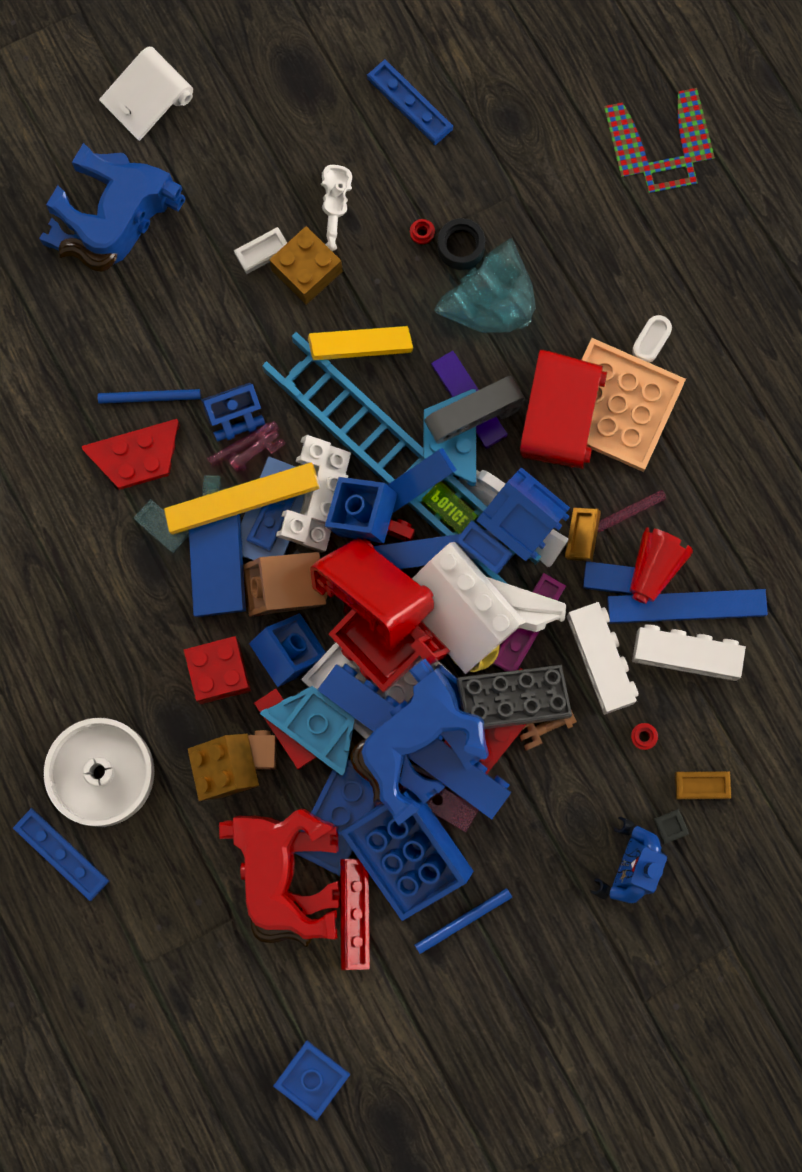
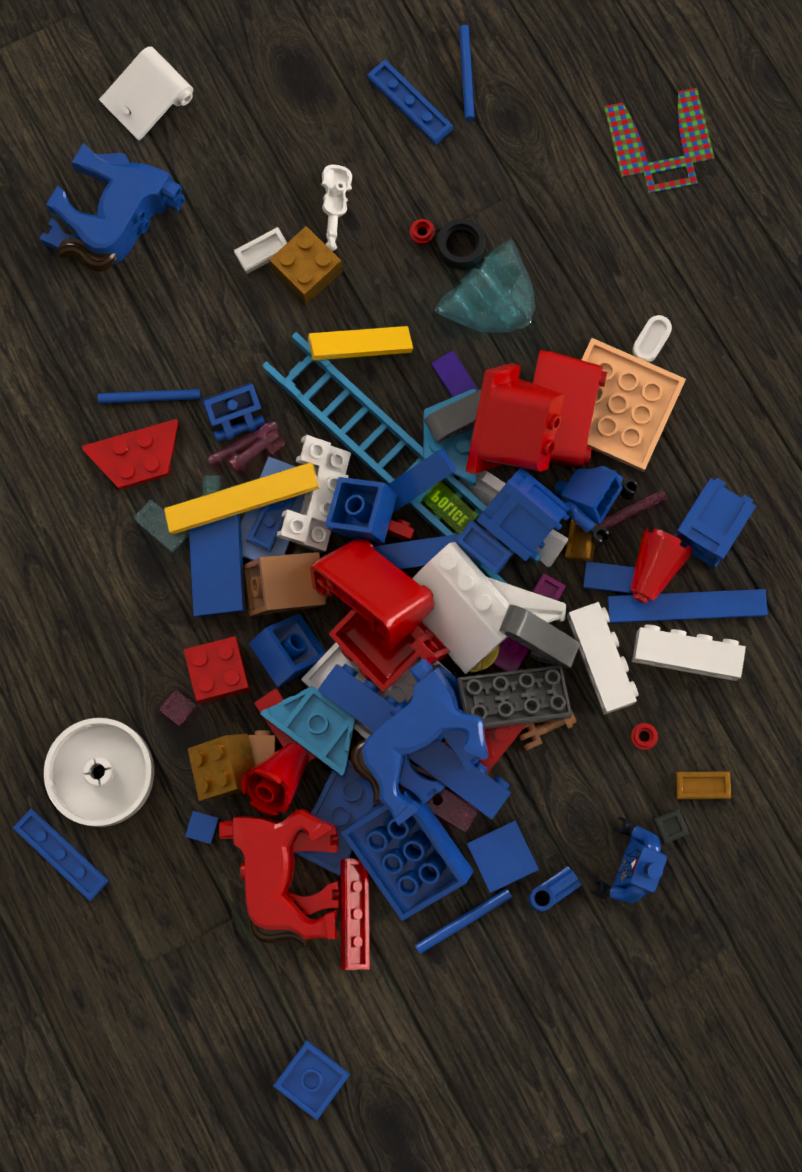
none -> clear pink tile [159,689,197,727]
none -> blue tile [185,811,219,844]
none -> red cone [241,743,308,815]
none -> blue bar [459,25,475,121]
none -> red windscreen [466,363,564,475]
none -> blue tile [467,821,539,893]
none -> dark grey beam [499,605,580,669]
none -> blue piece [528,866,581,912]
none -> blue torso [555,466,637,547]
none -> blue container [674,478,756,569]

